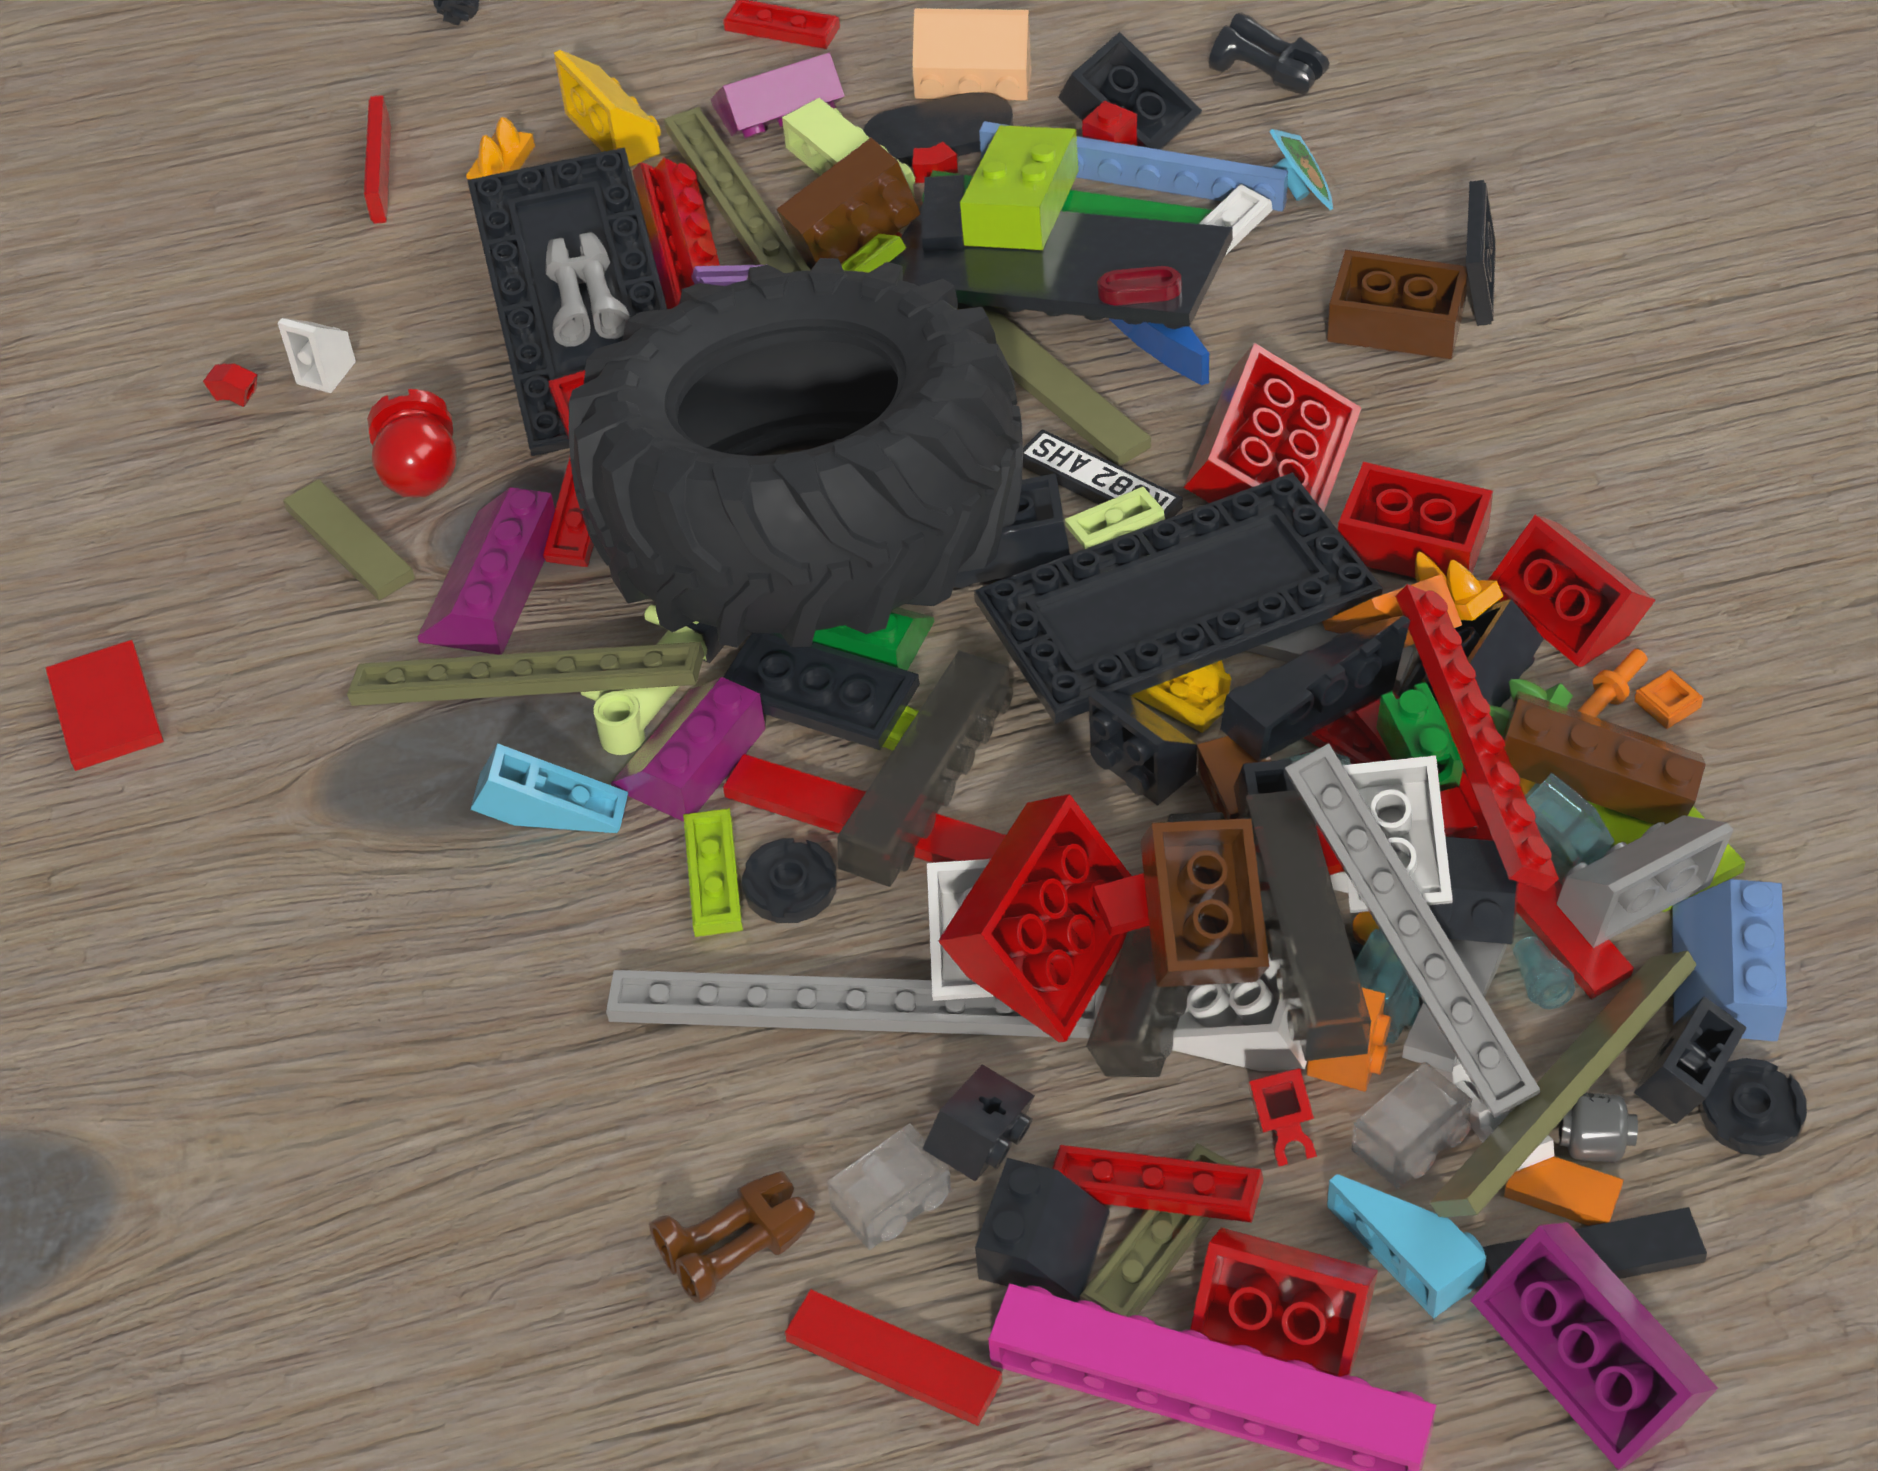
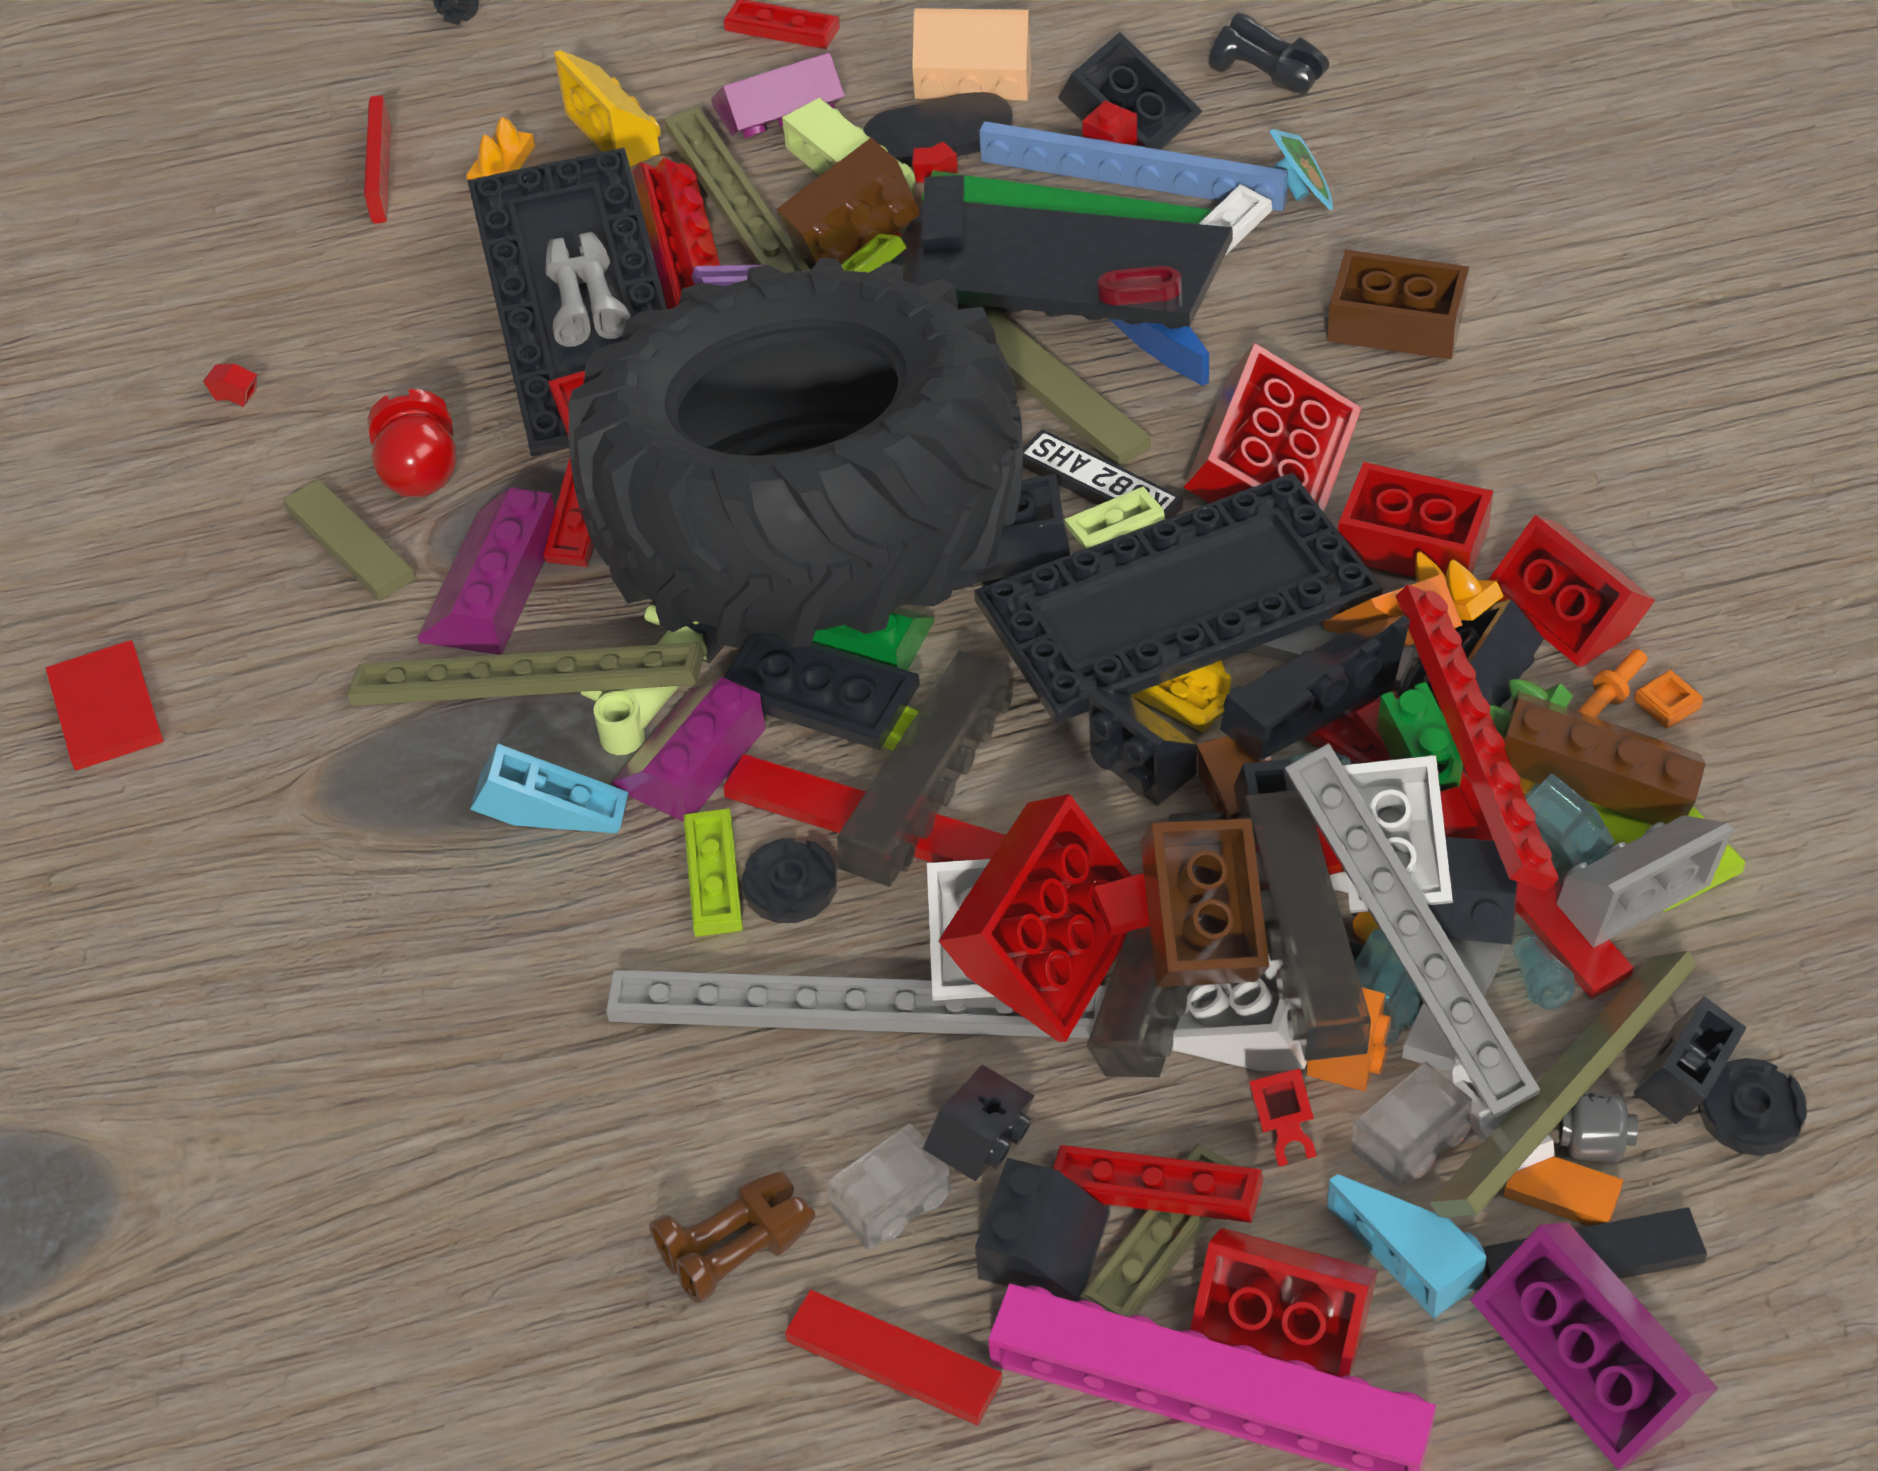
white slope [278,318,356,393] -> none
lime brick [960,125,1079,250] -> none
black tile [1466,180,1496,326] -> none
medium blue slope [1672,879,1787,1042] -> none

